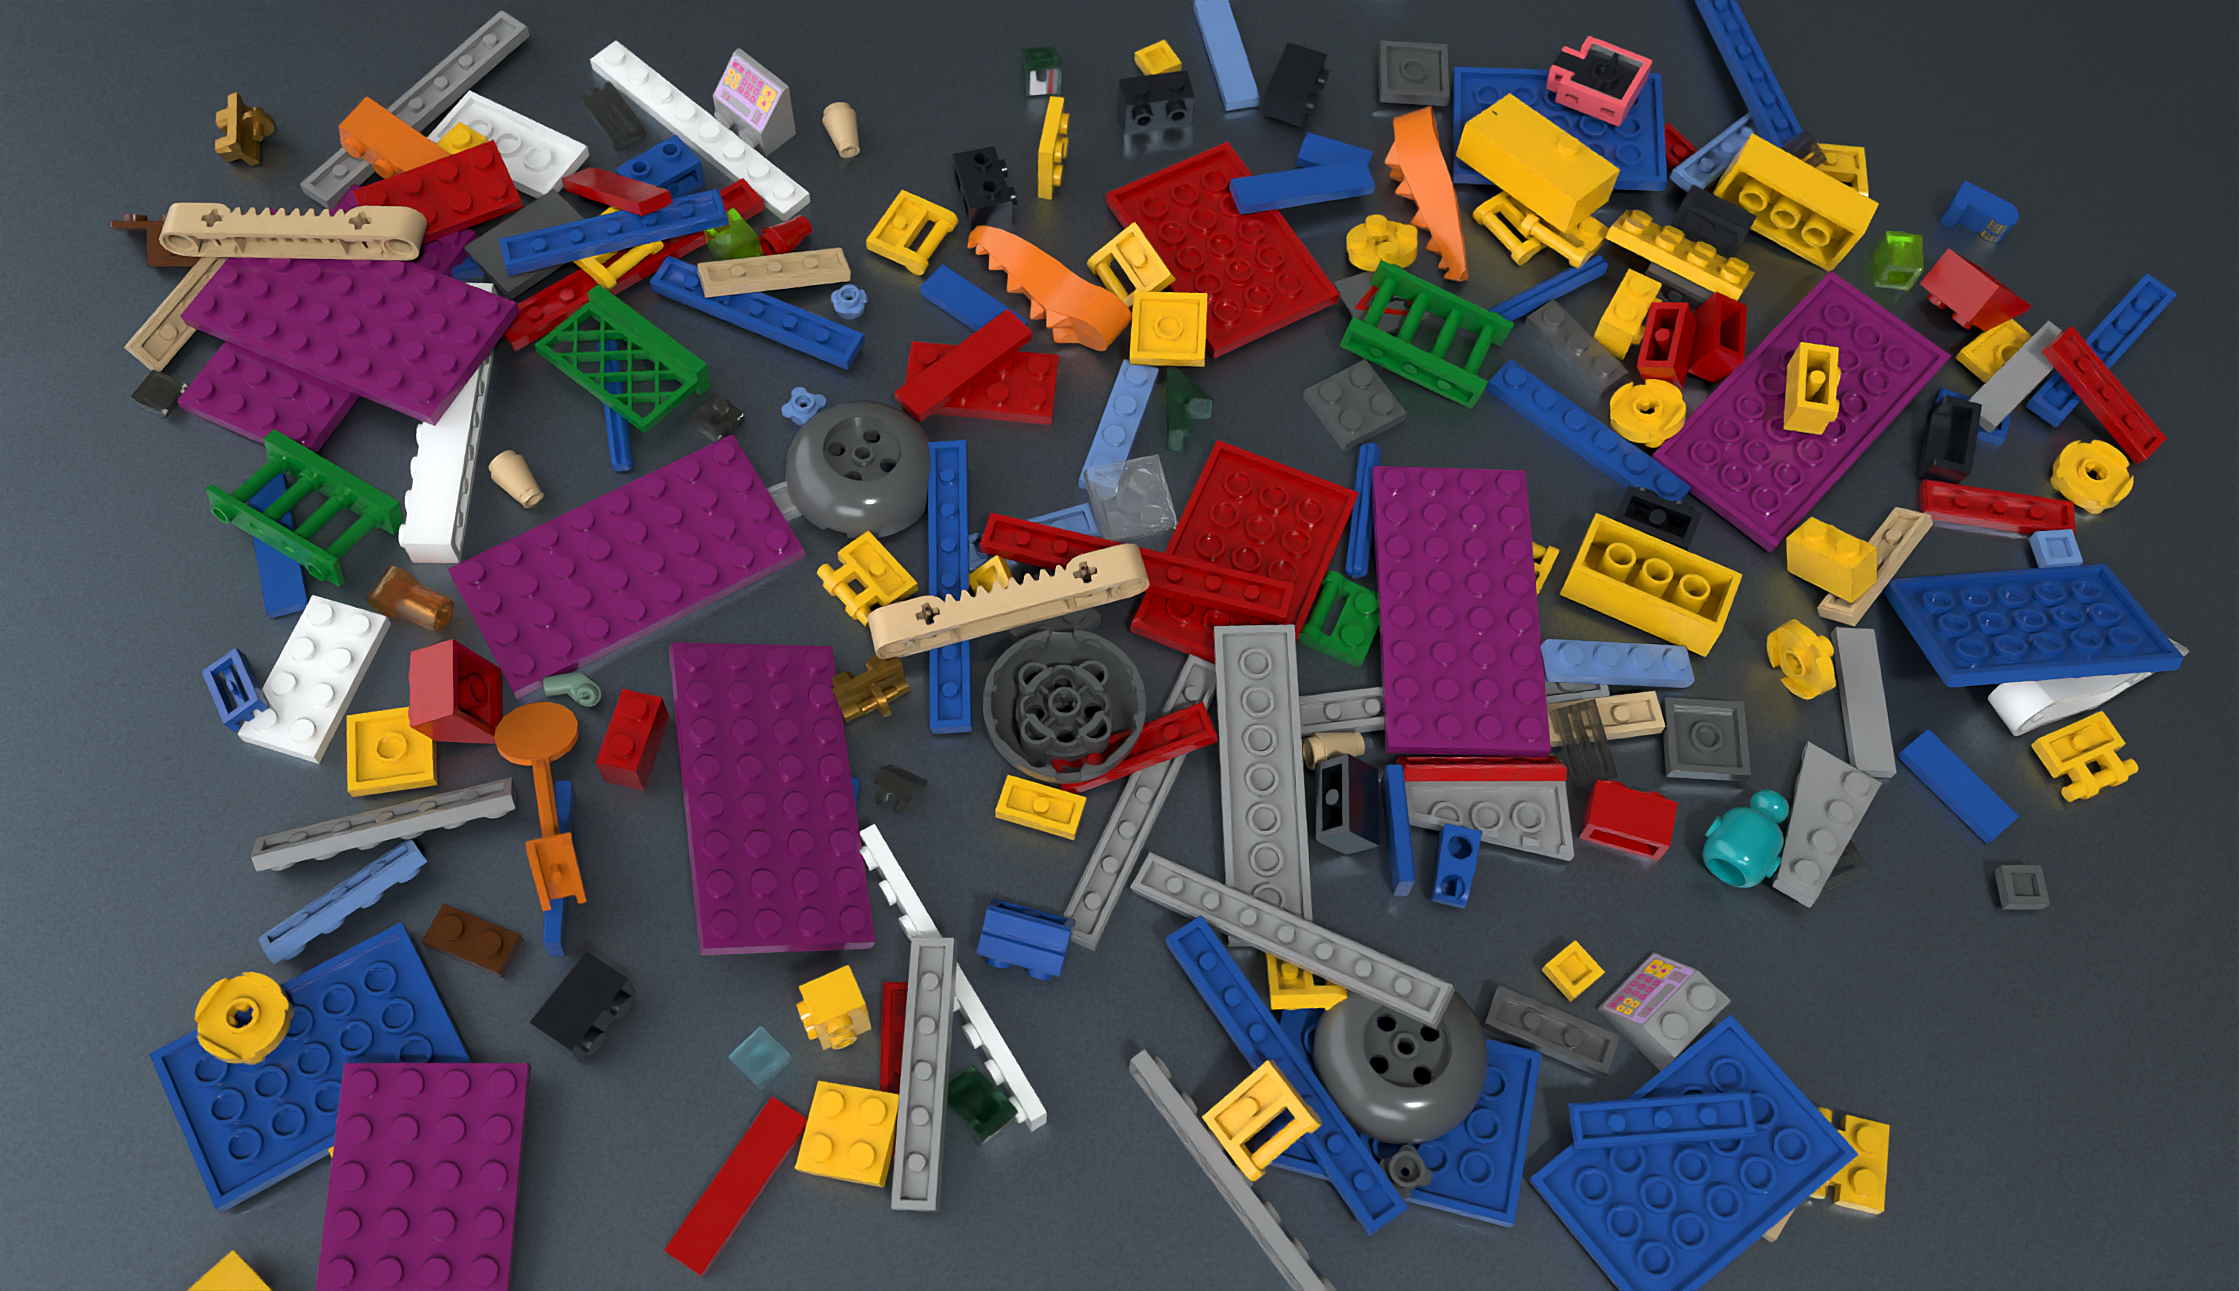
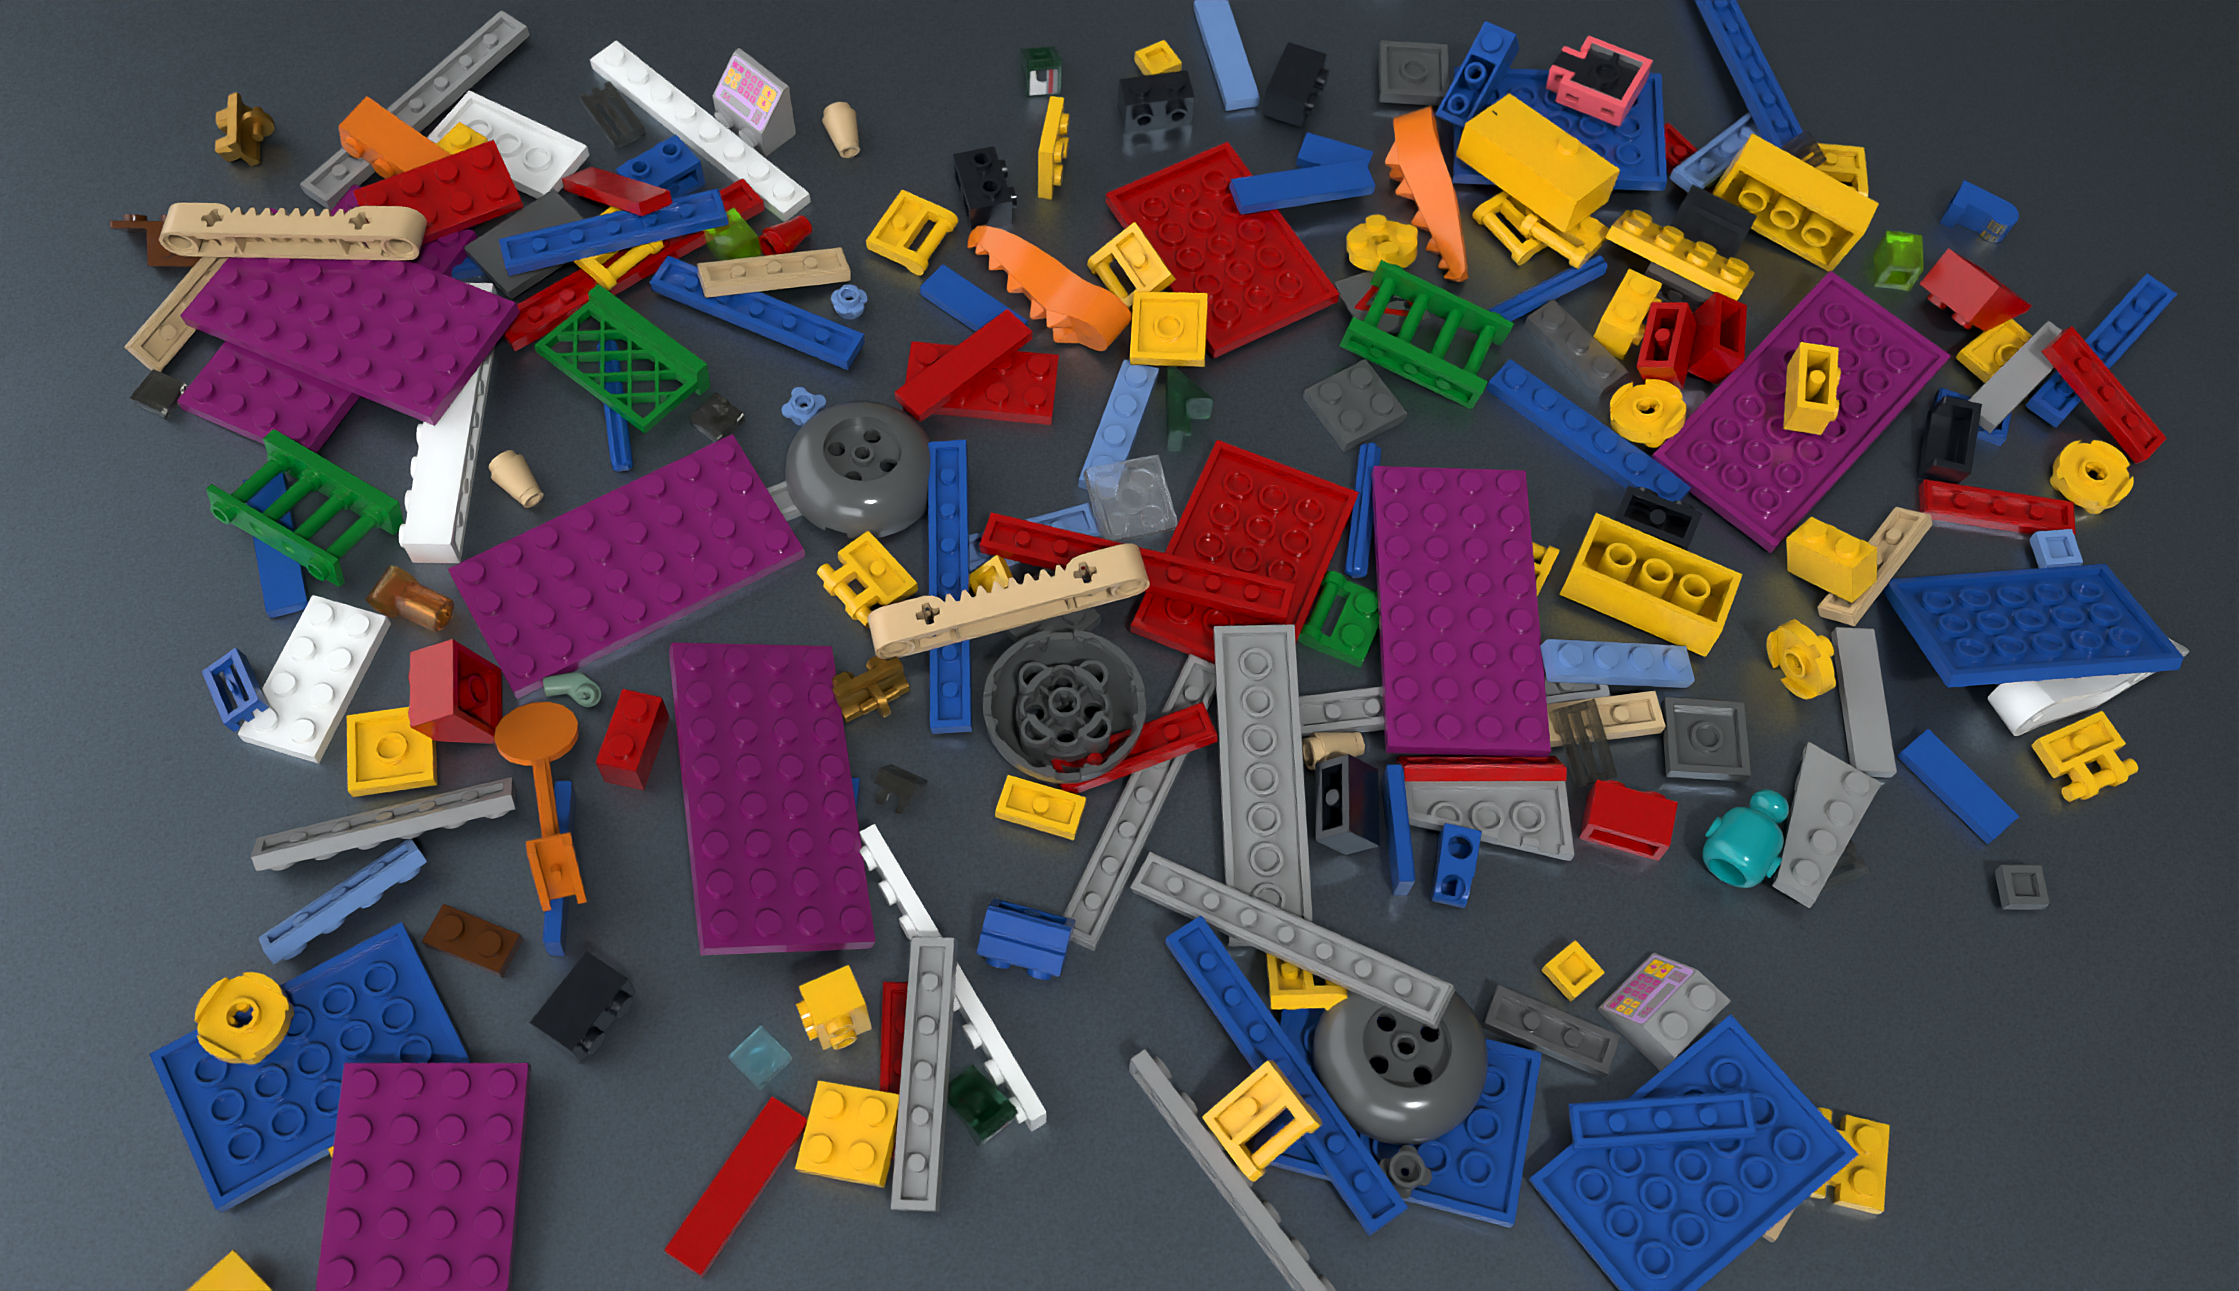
none -> blue slope [1435,21,1520,129]

